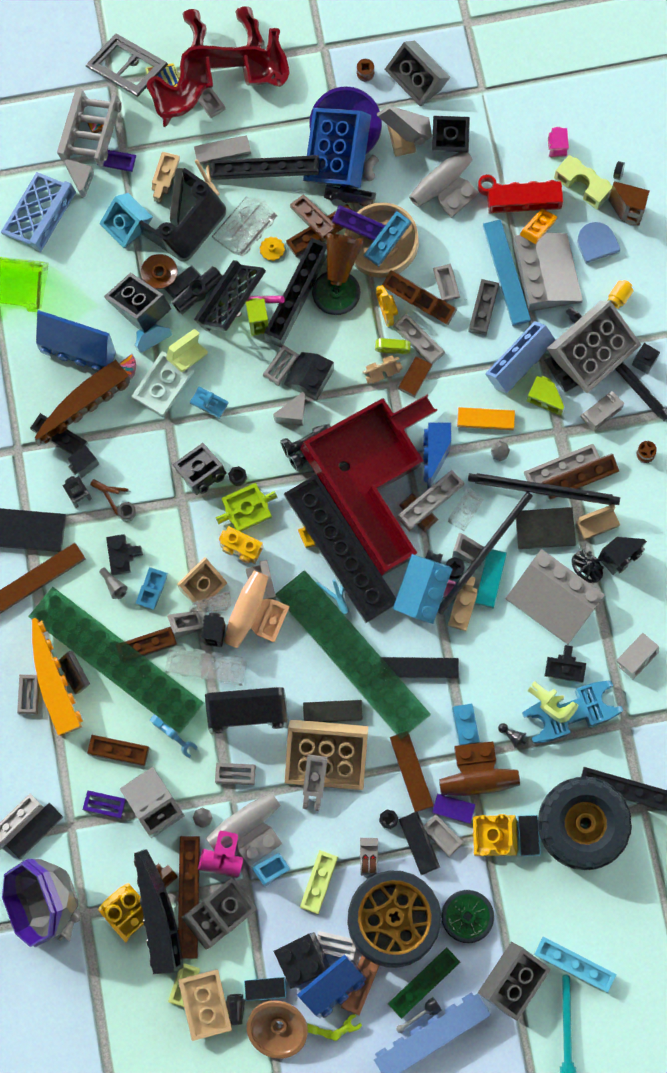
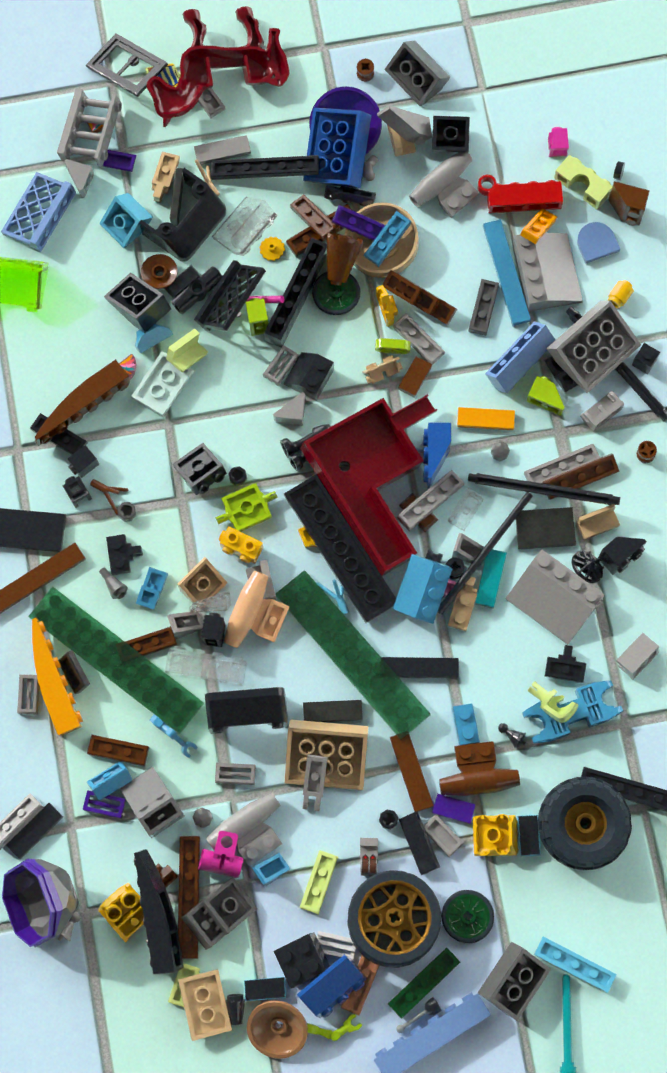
blue slope [36,310,116,372] -> none
dark azure hips [190,387,229,419] -> none
light grey tile [433,264,460,301] -> none
none -> dark azure slope [87,761,132,800]

